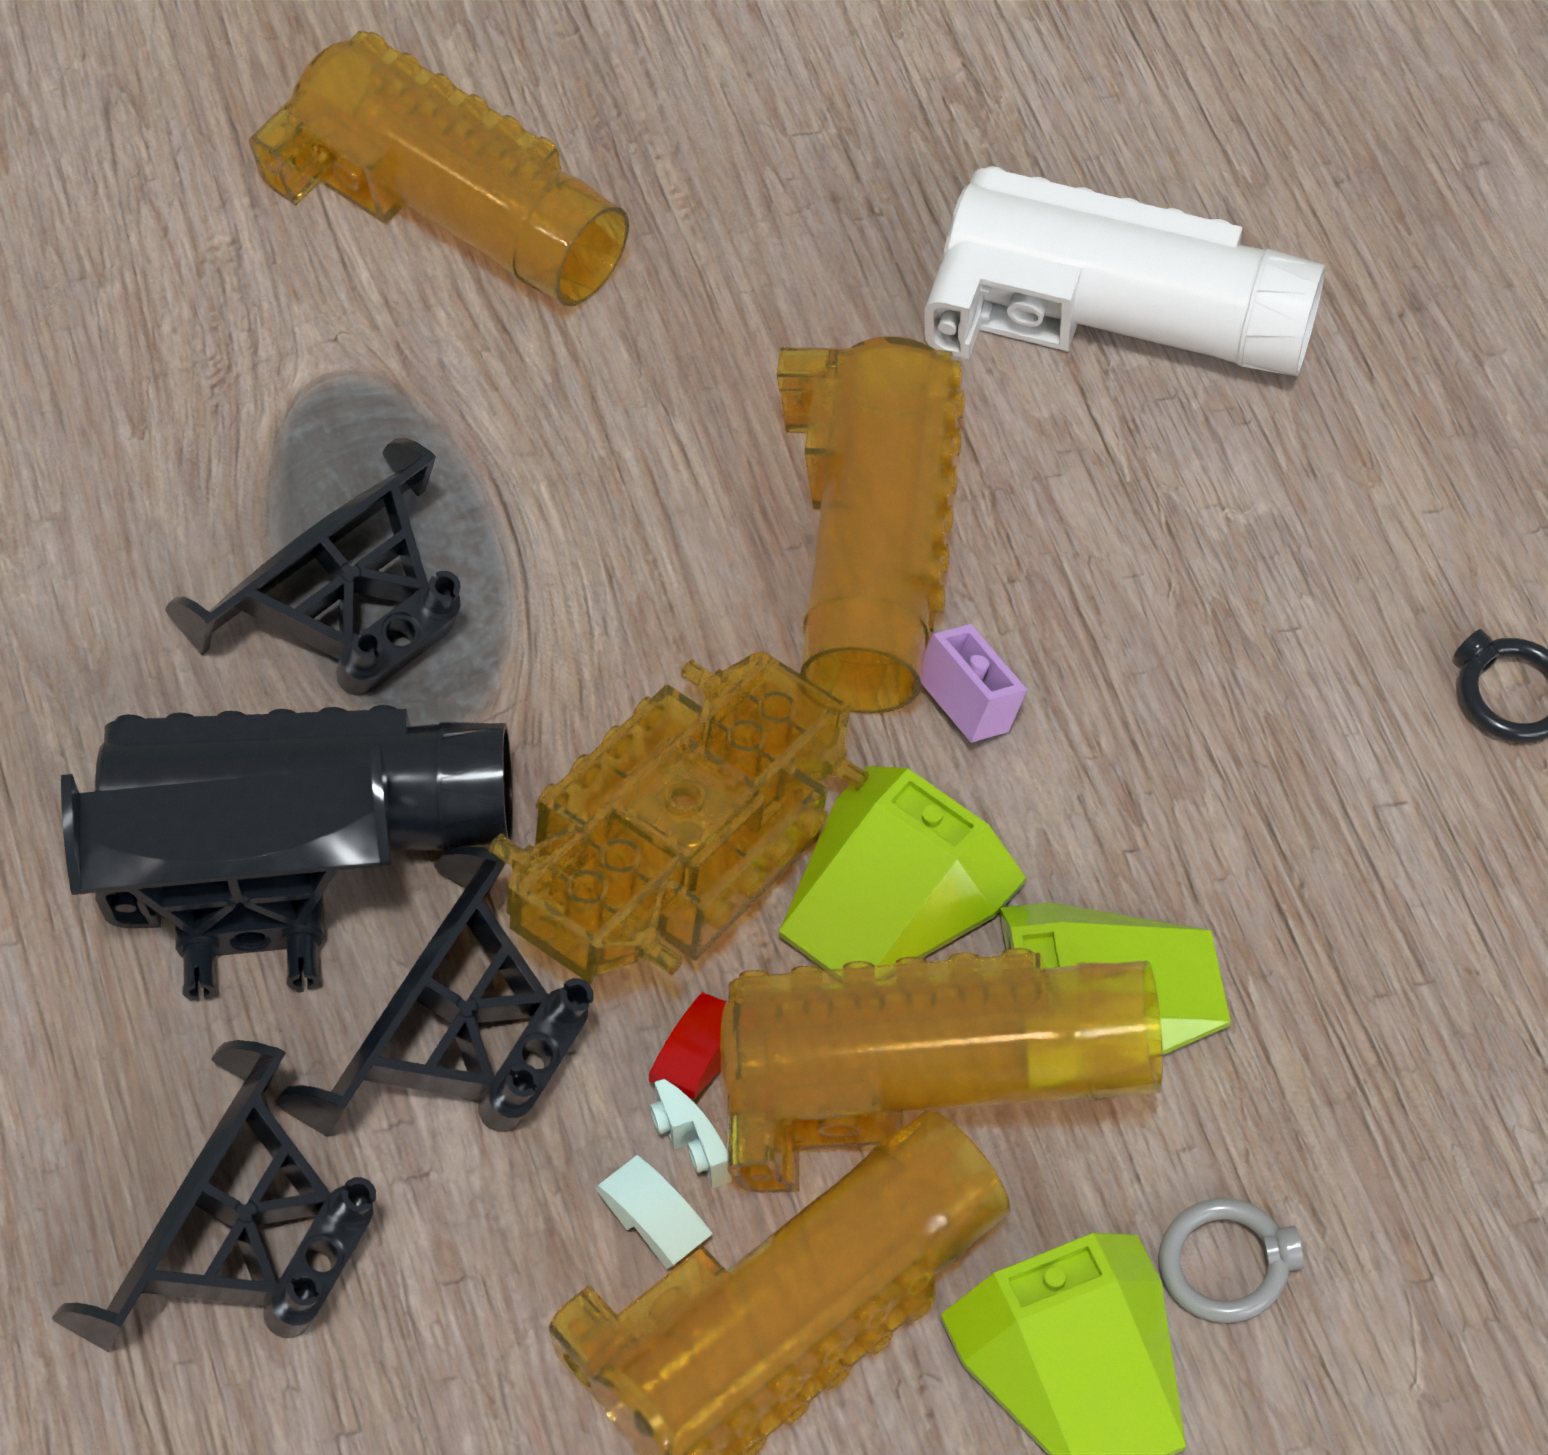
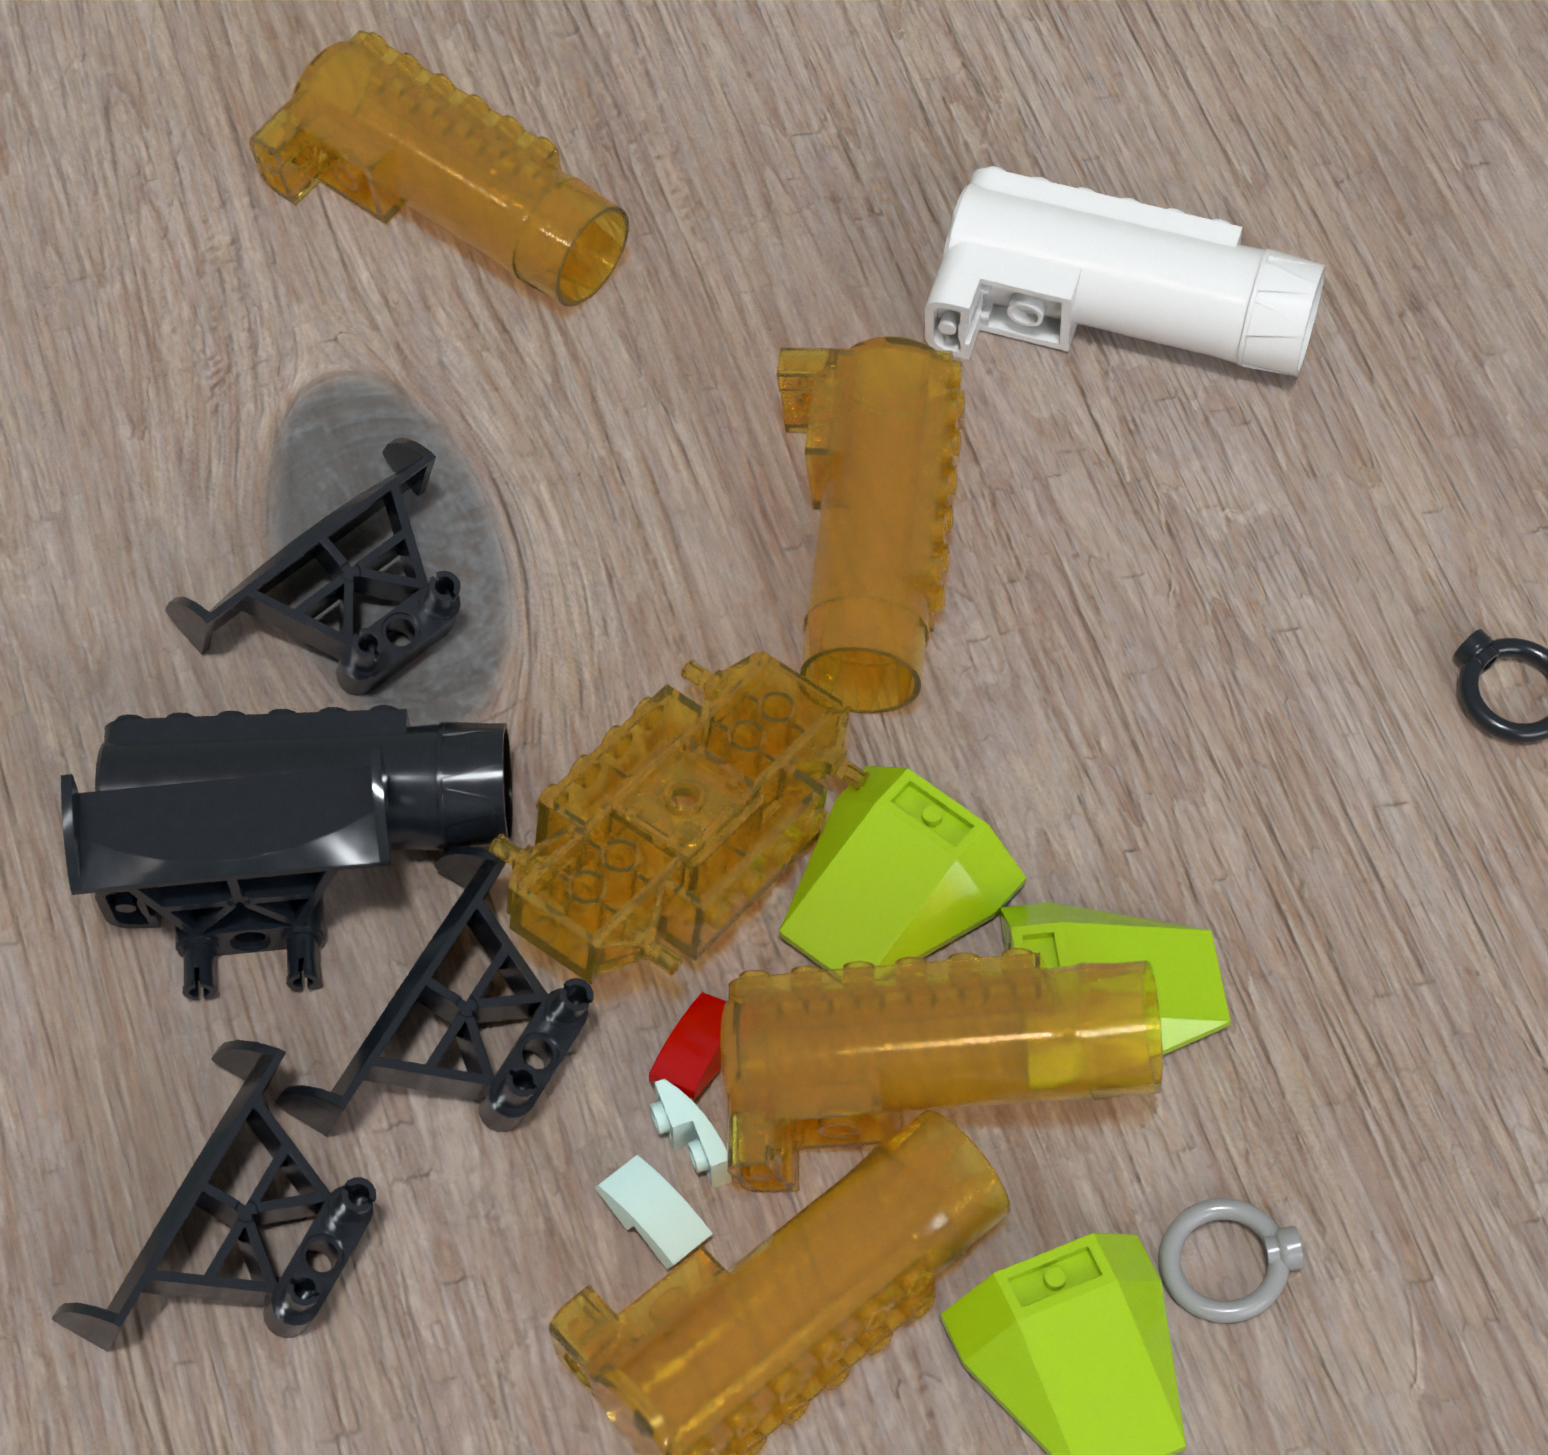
lavender brick [916,624,1028,743] -> none

